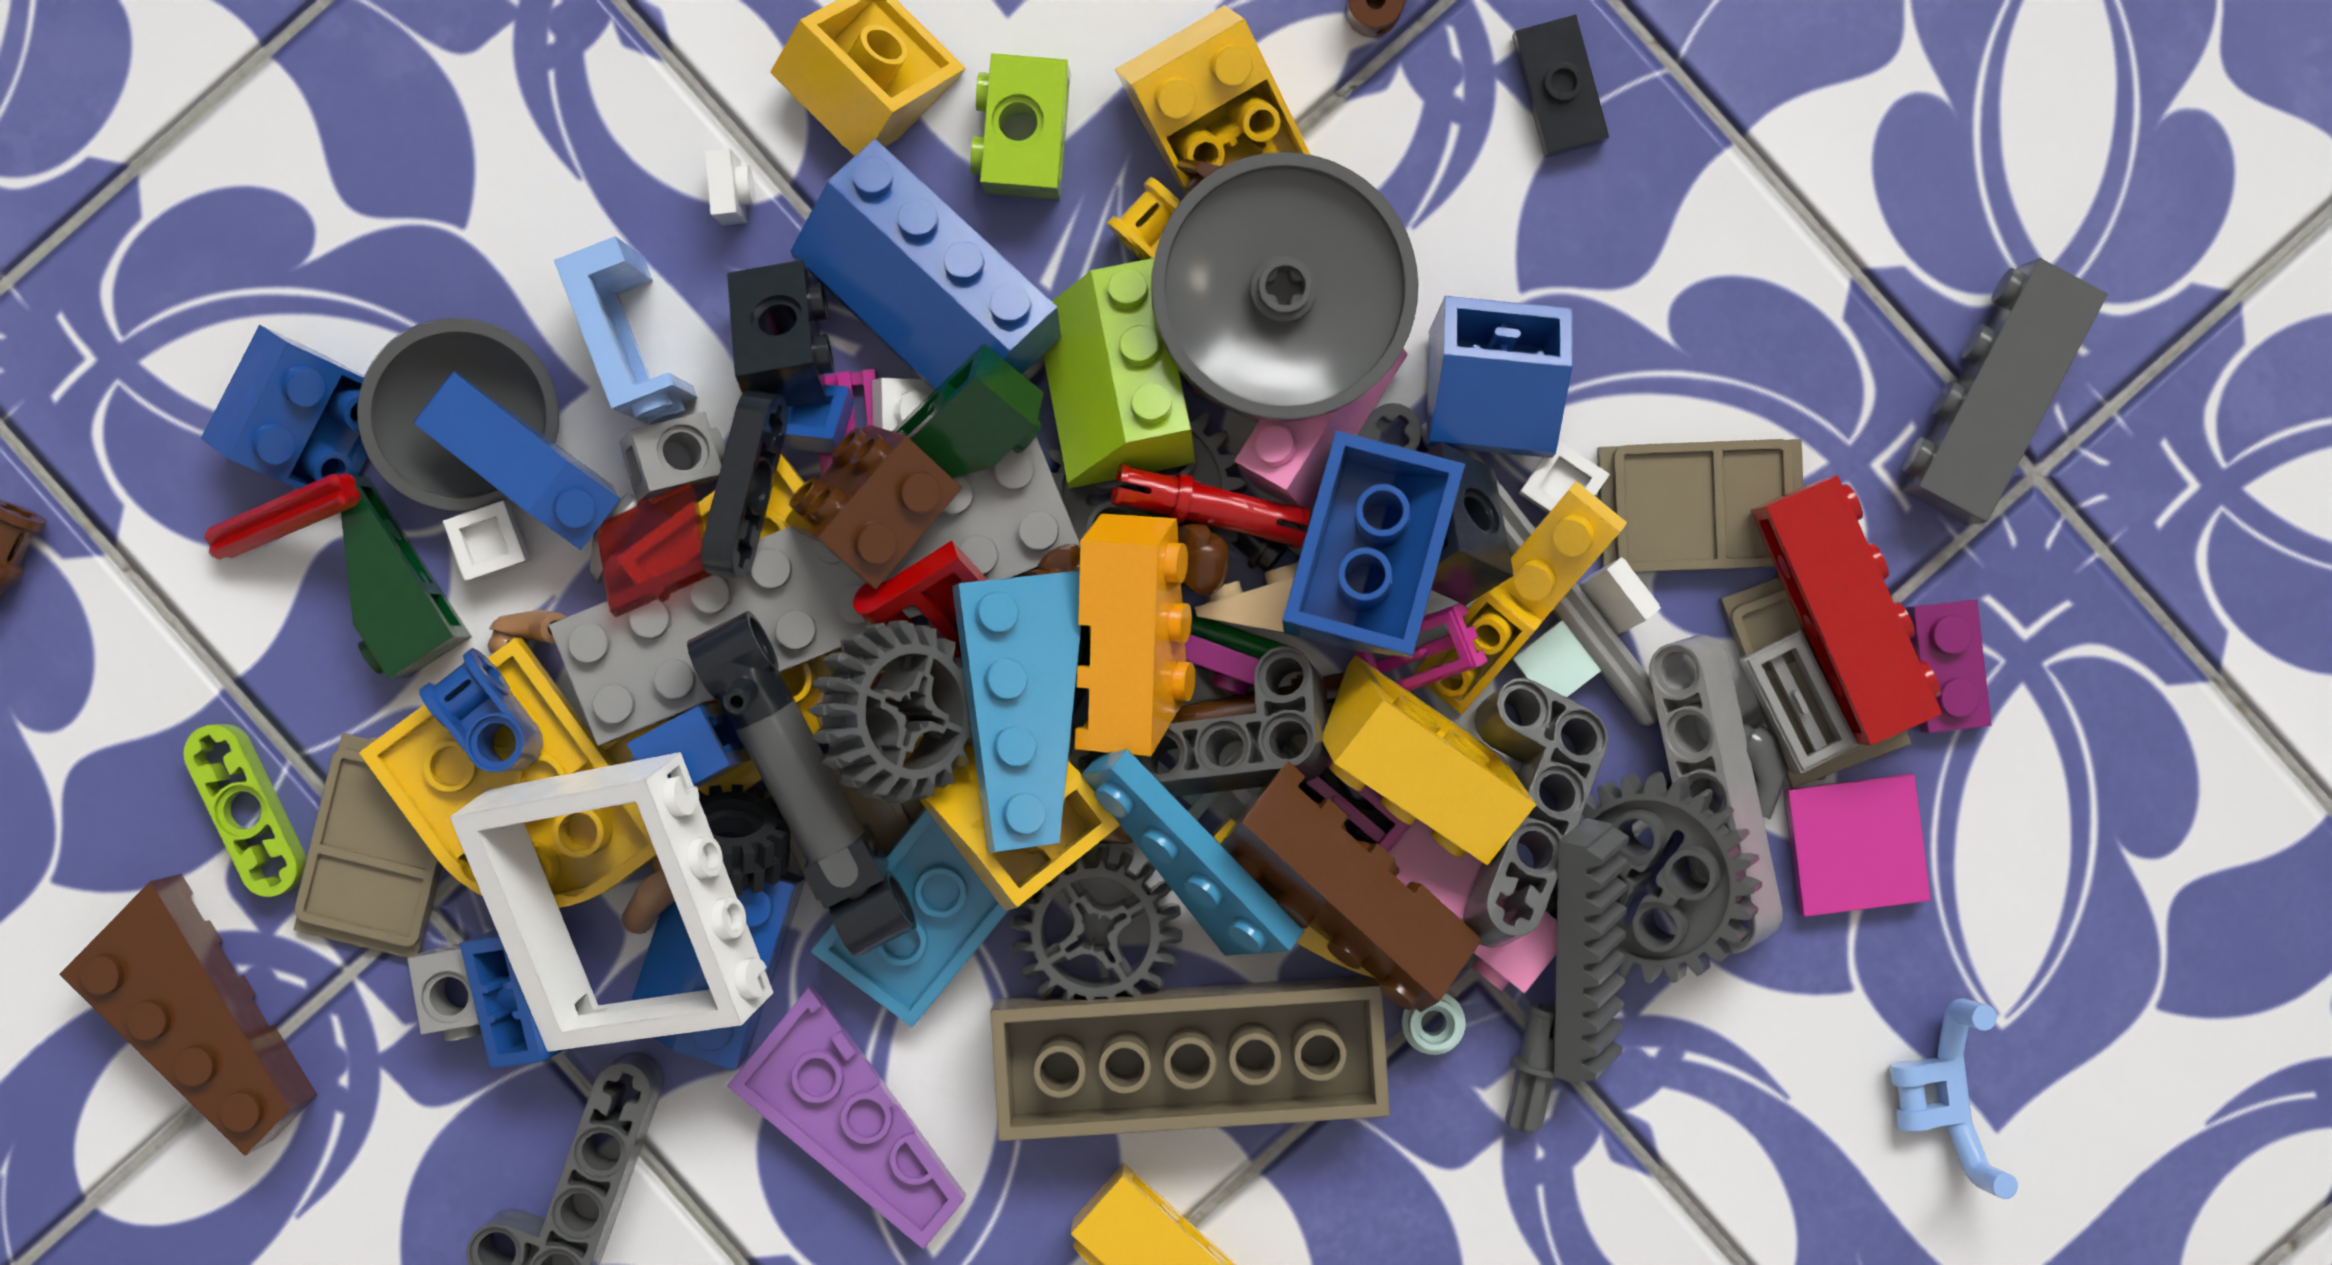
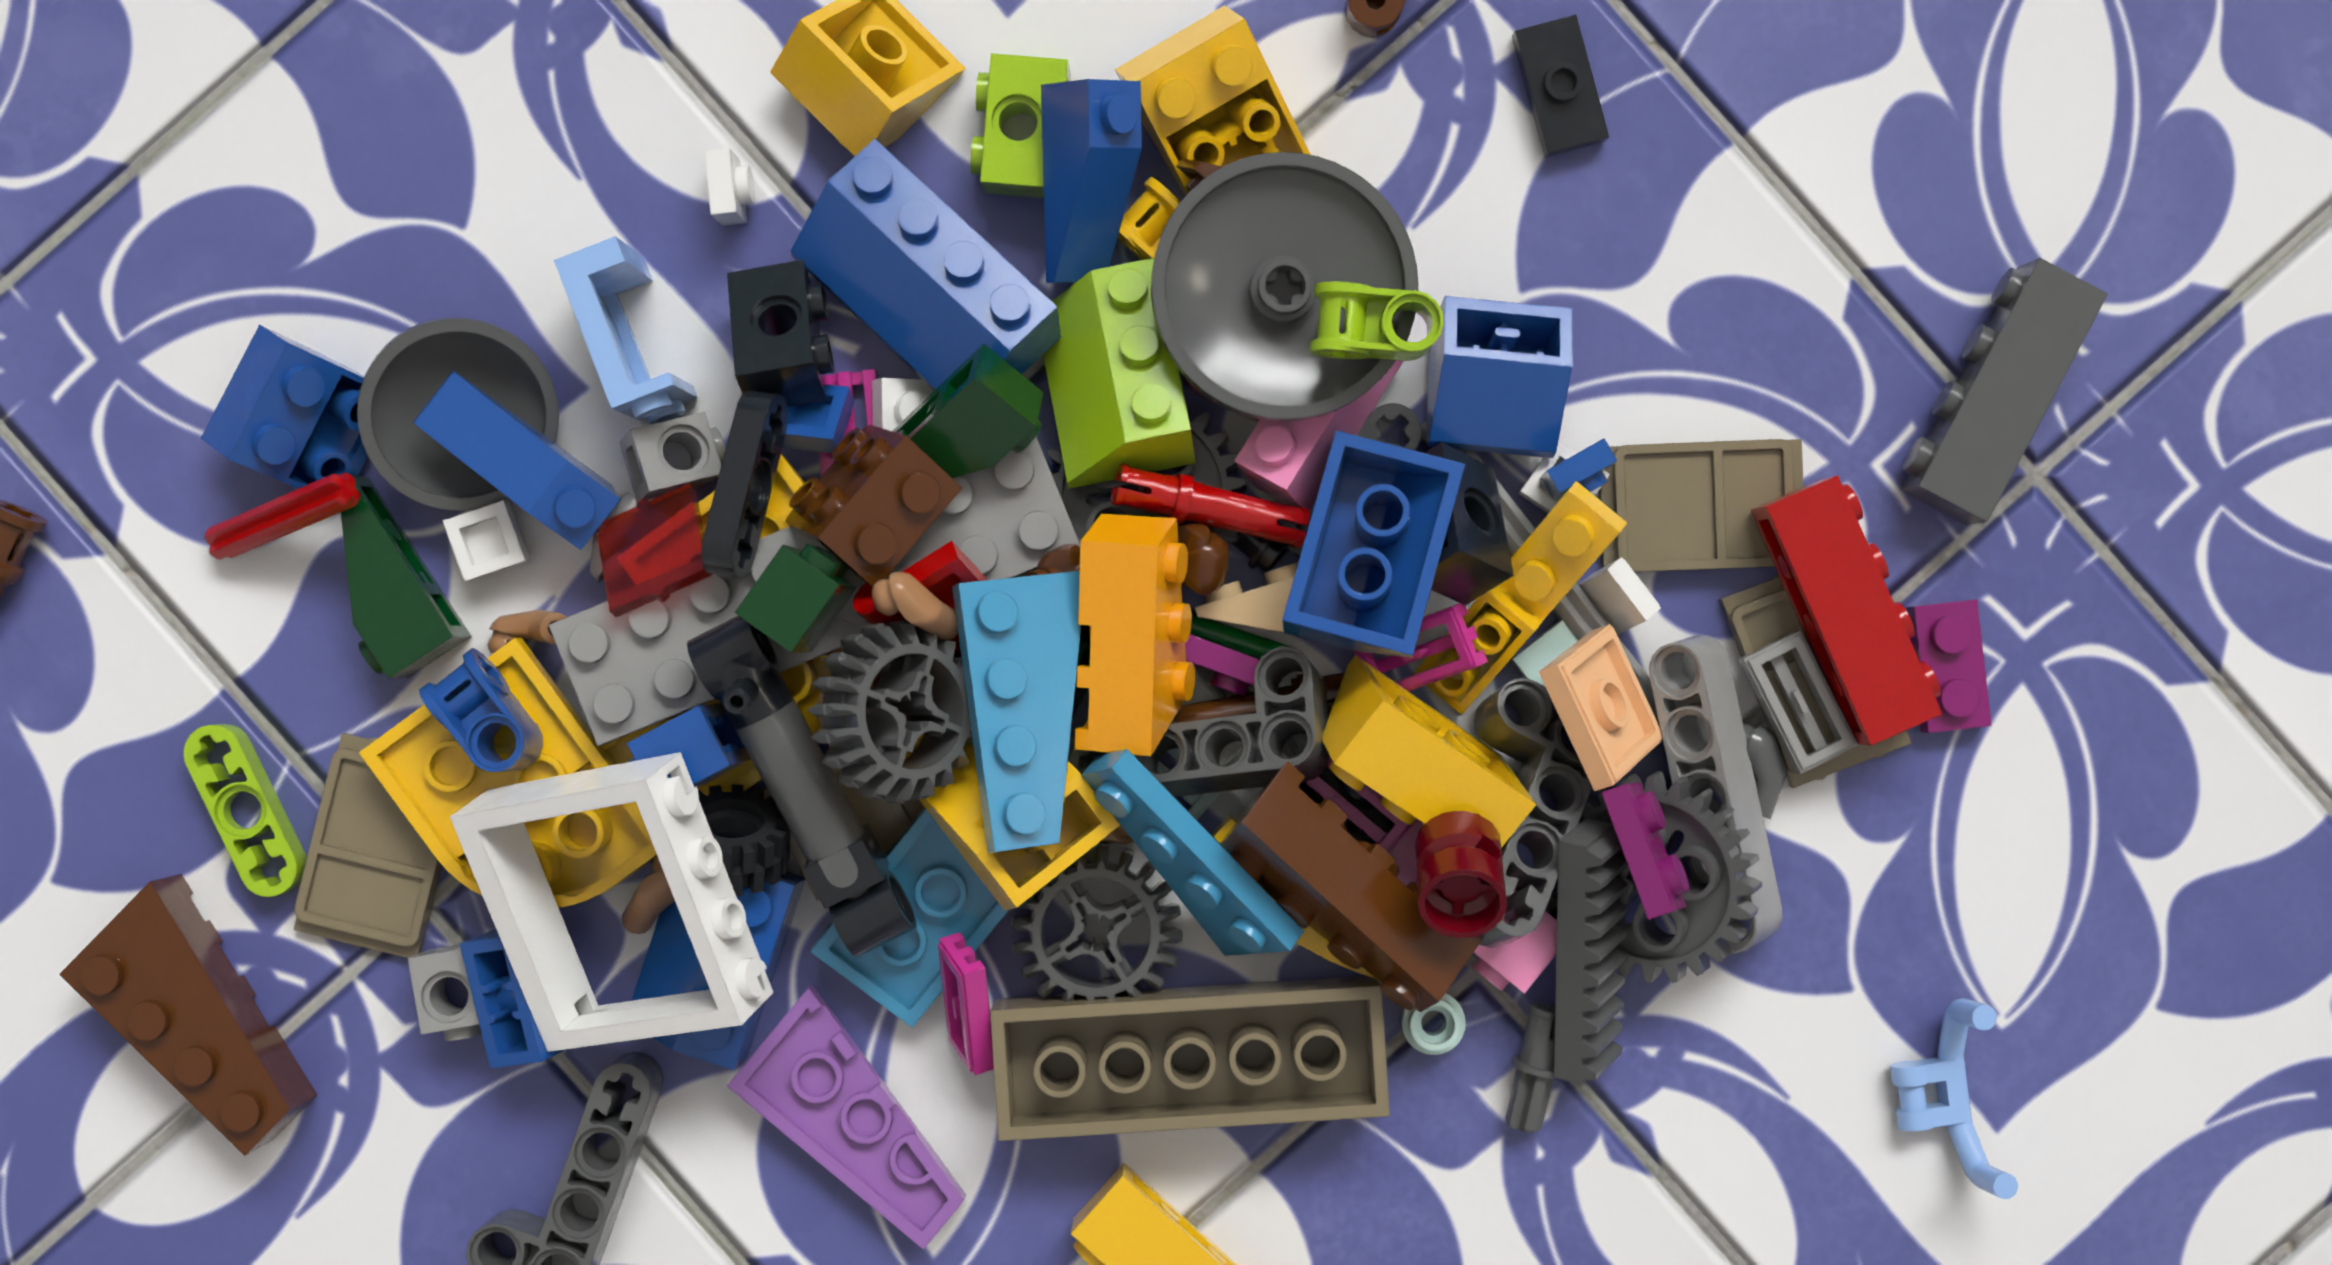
dark pink tile [1783,773,1931,917] -> none
none -> dark green brick [734,543,857,653]
none -> medium nougat arm [872,572,958,640]
none -> dark pink tile [938,932,994,1076]
none -> blue slope [1041,79,1142,283]
none -> lime piece [1309,281,1444,361]
none -> dark red wheel [1415,811,1507,939]
none -> light nougat plate [1539,624,1663,791]
none -> blue plate [1540,438,1617,499]
none -> magenta plate [1602,782,1689,920]

